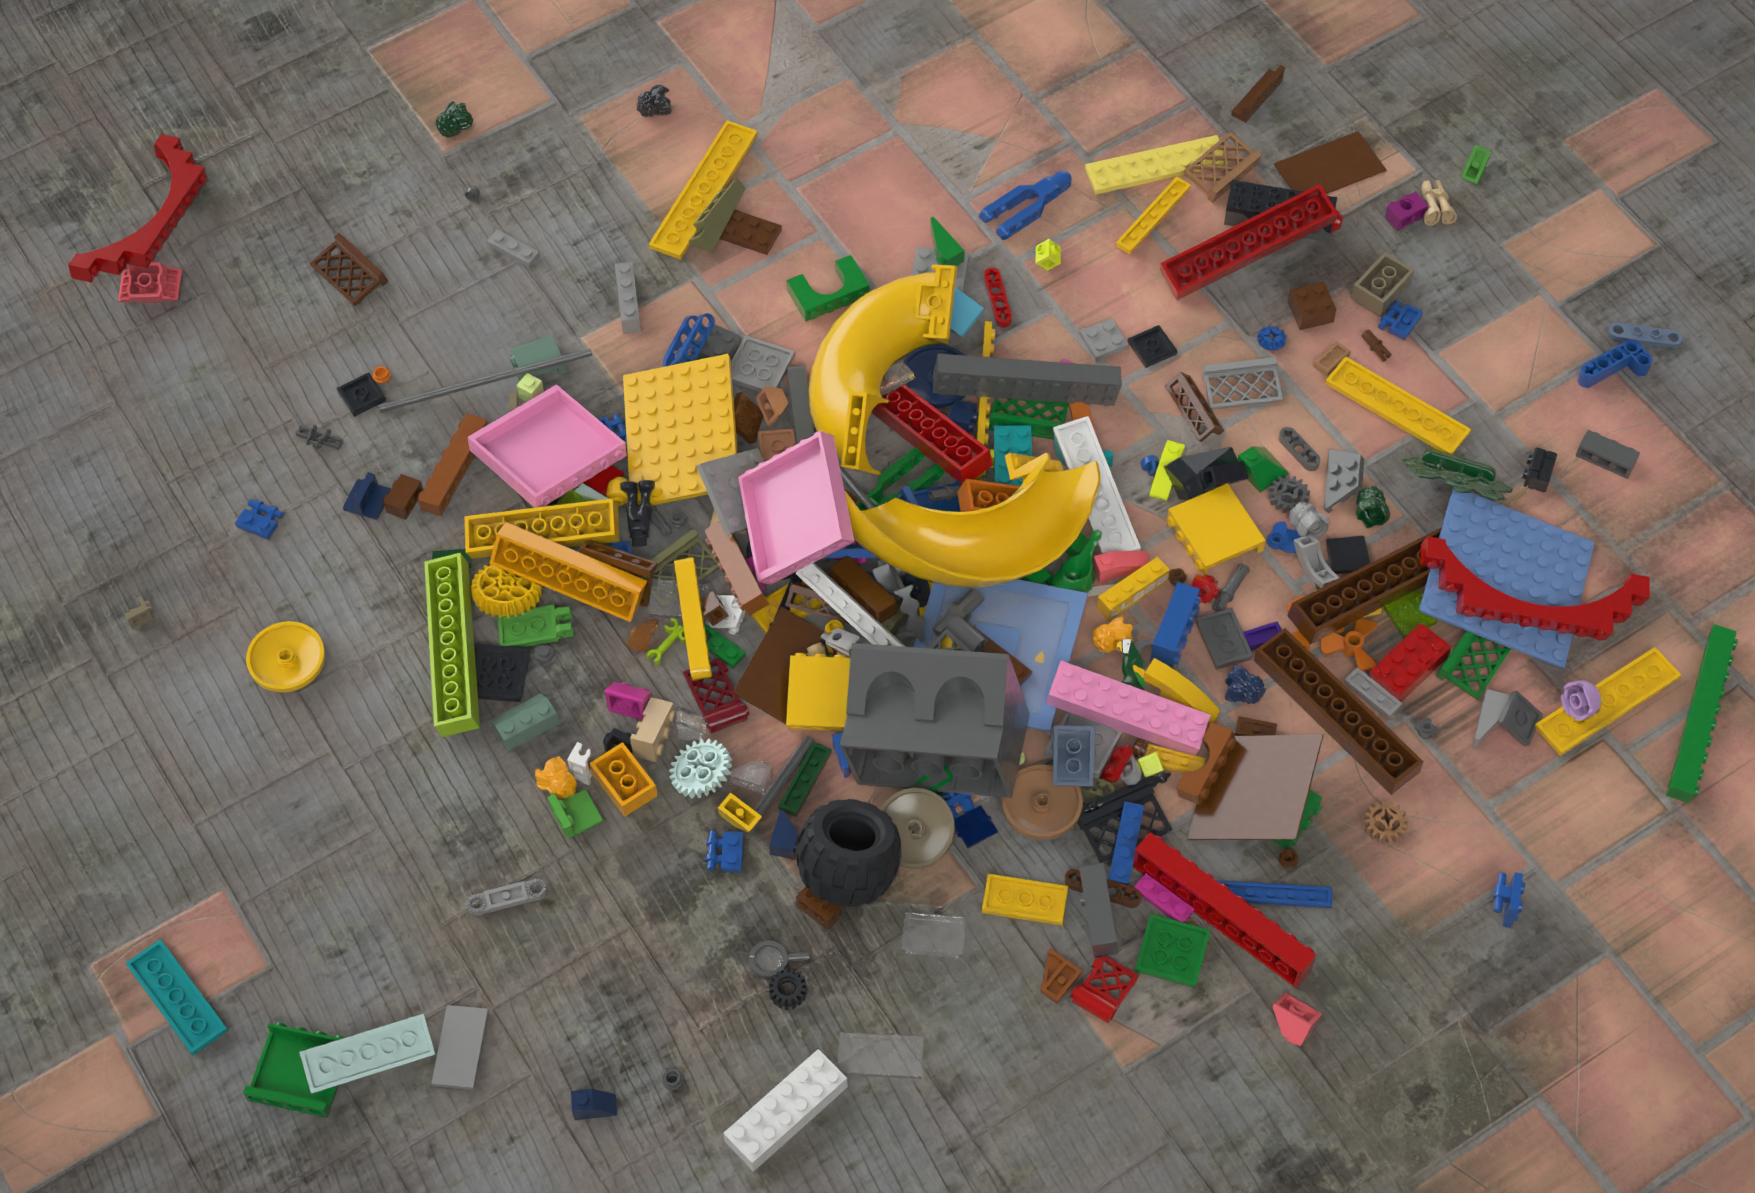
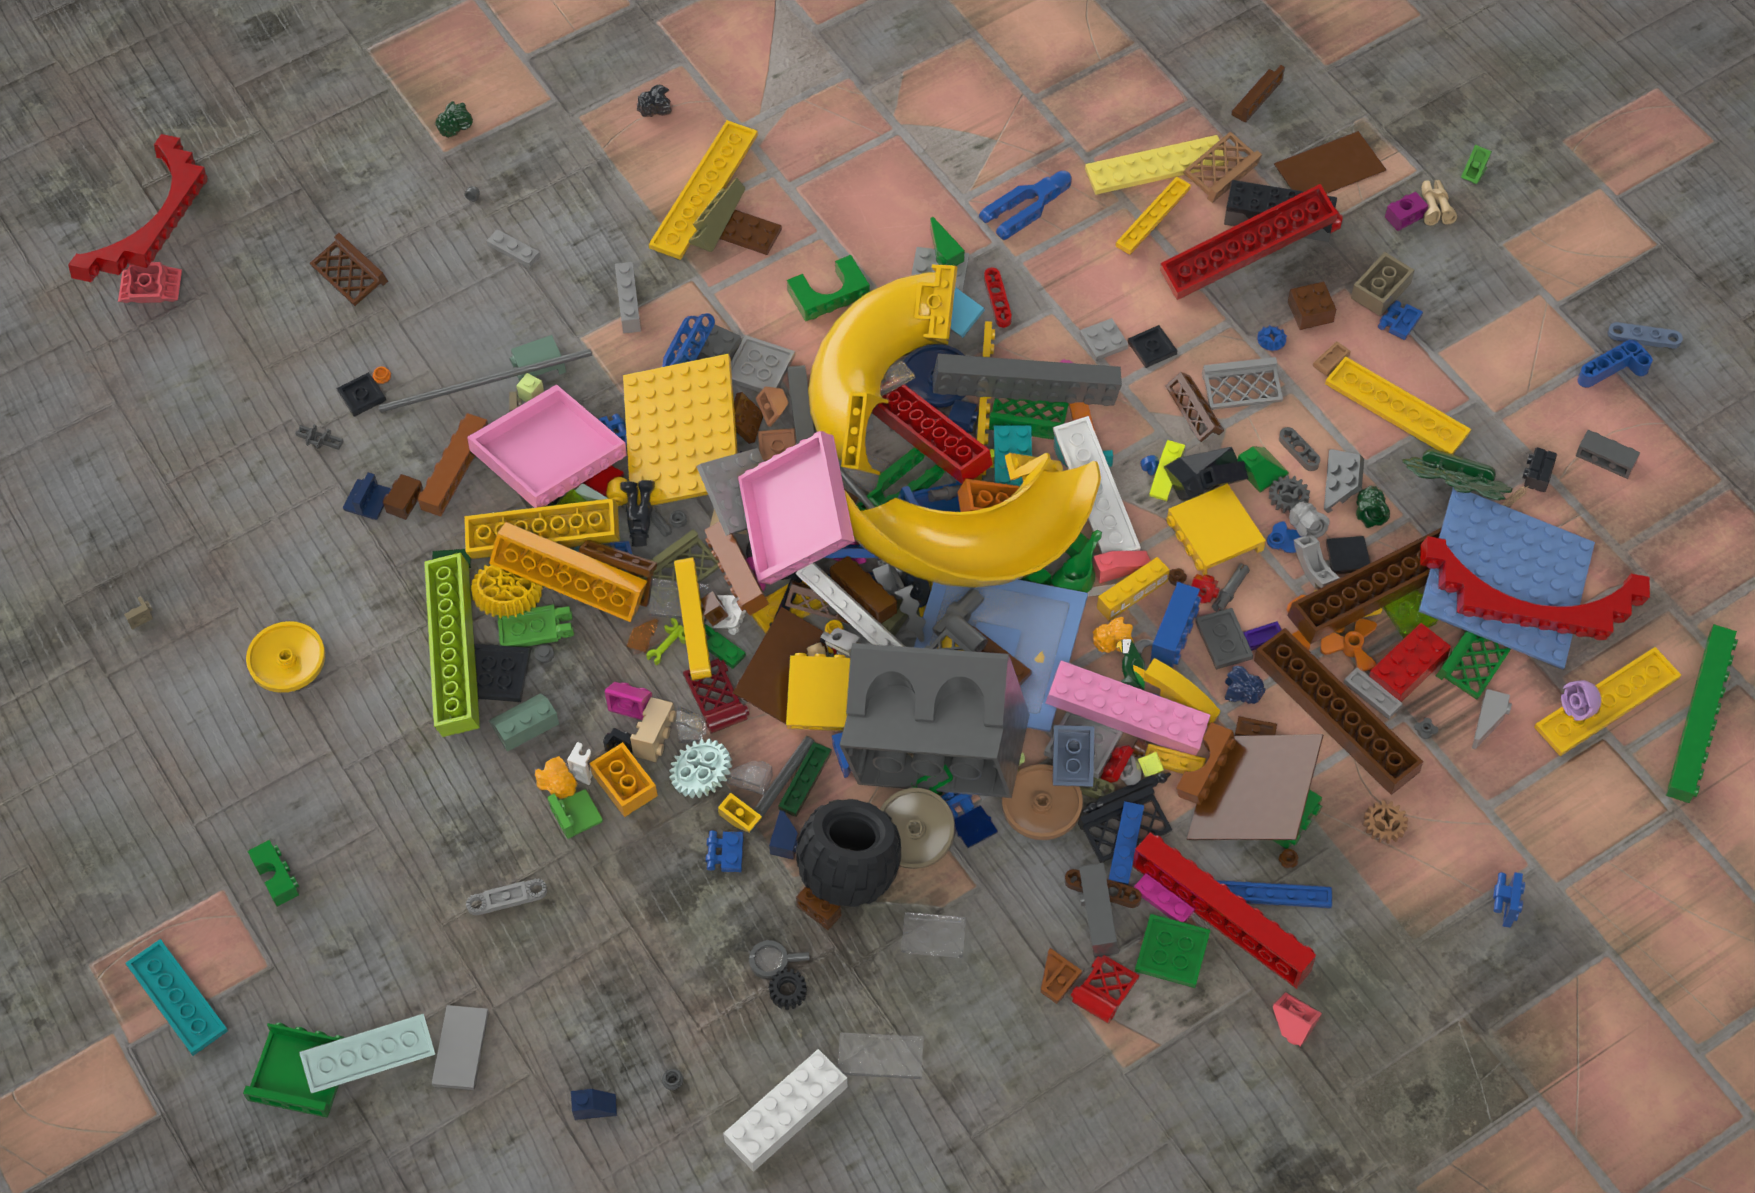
blue plate [235,499,284,540] -> none
yellow tile [982,874,1069,926] -> none
neon yellow brick [1035,239,1061,271] -> none
reddish brown axle [1361,329,1392,362] -> none
dark grey plate [1498,691,1543,746] -> none
none -> green arch [247,840,299,907]

